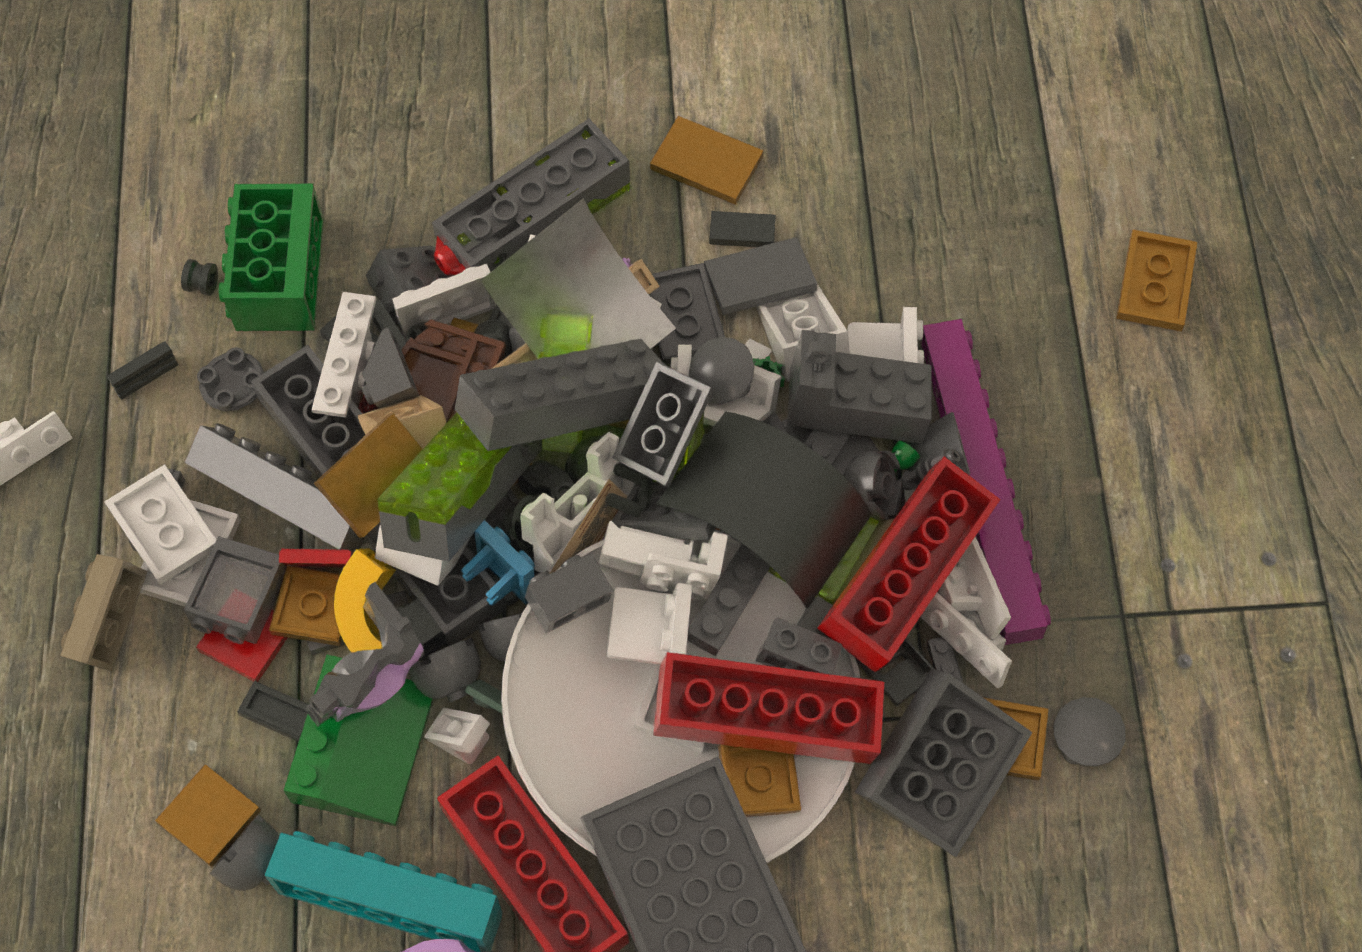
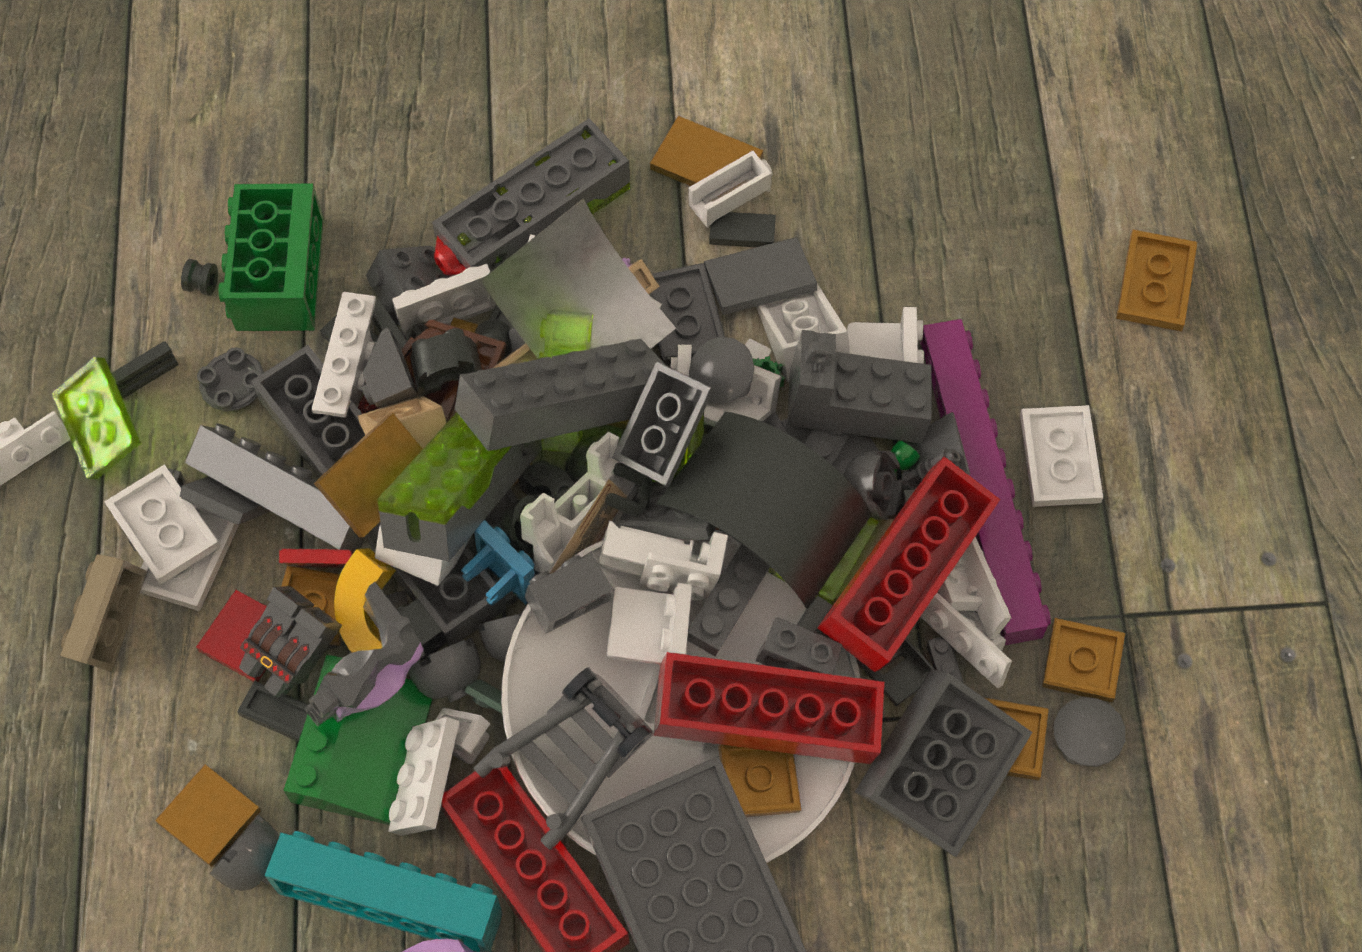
window [184,536,287,644] -> none
none -> clear neon green plate [51,357,141,480]
none -> dark grey tile [179,476,271,525]
none -> dark grey hips [239,586,342,697]
none -> white plate [388,717,460,836]
none -> pearl dark grey cylinder [410,328,482,397]
none -> dark grey hand [474,667,653,850]
none -> white window [689,151,773,227]
none -> white plate [1020,405,1103,507]
none -> pearl gold tile [1042,618,1125,703]

